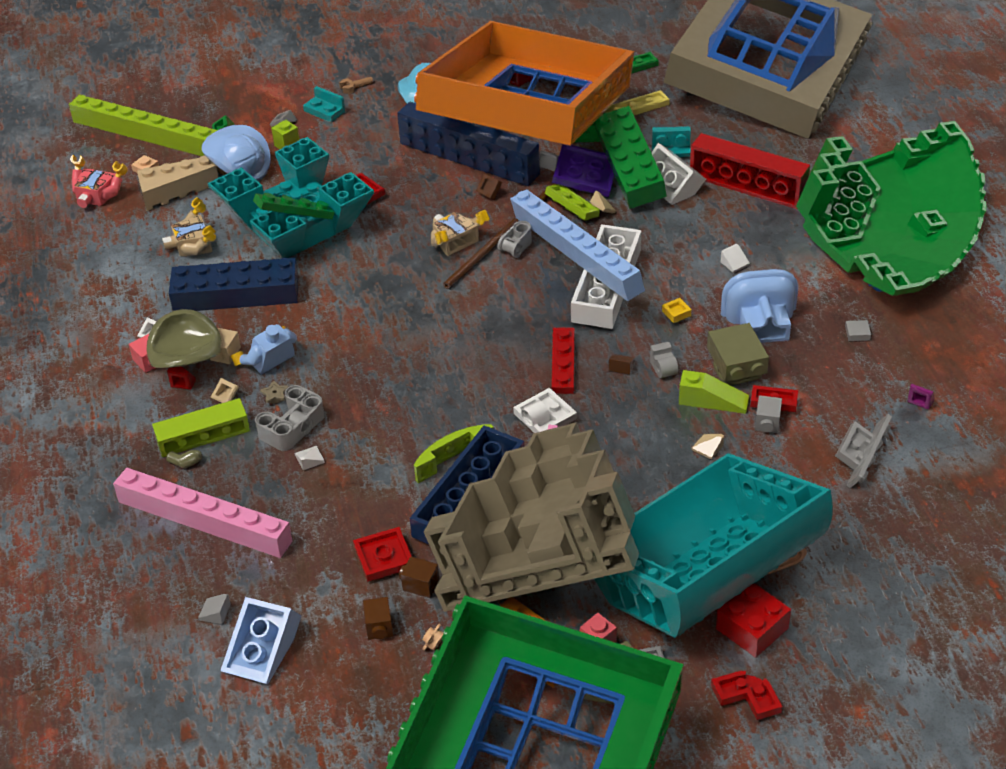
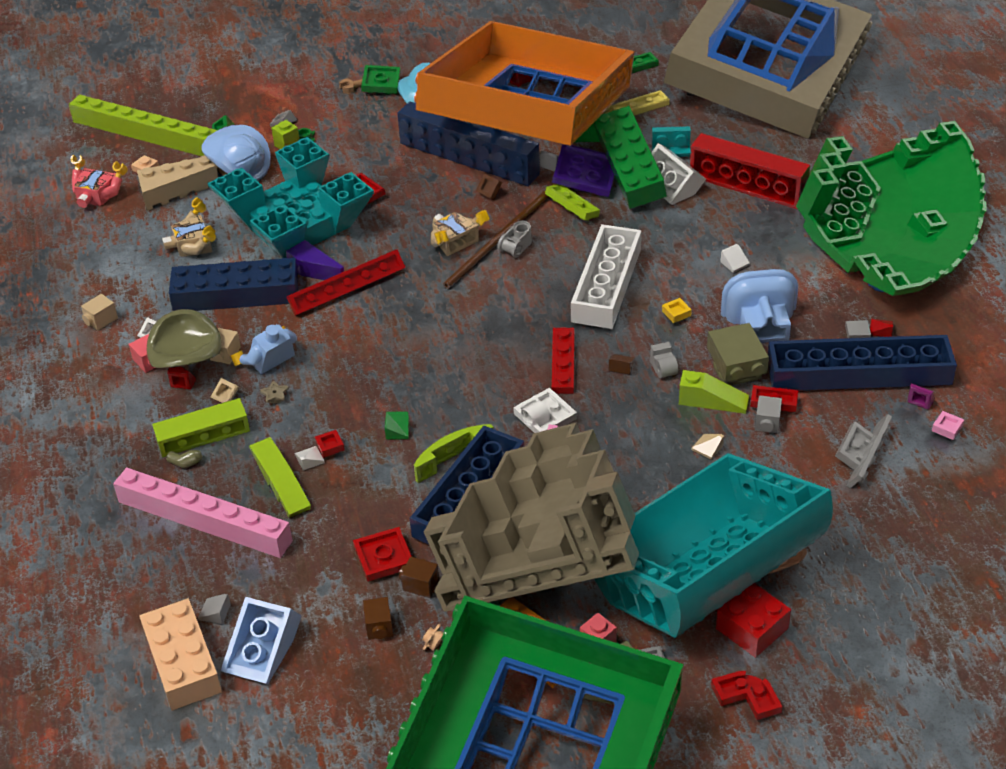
green plate [253,193,335,220] -> none
light grey beam [255,385,324,451] -> none
teal bracket [303,86,345,123] -> none
light blue brick [510,189,645,301] -> none
tan slope [590,191,616,214] -> none
none -> tan brick [81,294,118,331]
none -> light nougat brick [139,598,222,711]
none -> lime slope [249,437,311,518]
none -> dark purple slope [286,240,344,280]
none -> red plate [287,249,406,316]
none -> green plate [298,128,315,142]
none -> red plate [315,430,345,458]
none -> green plate [361,65,401,94]
none -> green slope [385,411,410,439]
none -> dark blue brick [767,335,957,390]
none -> red slope [870,319,893,337]
none -> bright pink plate [932,411,964,440]

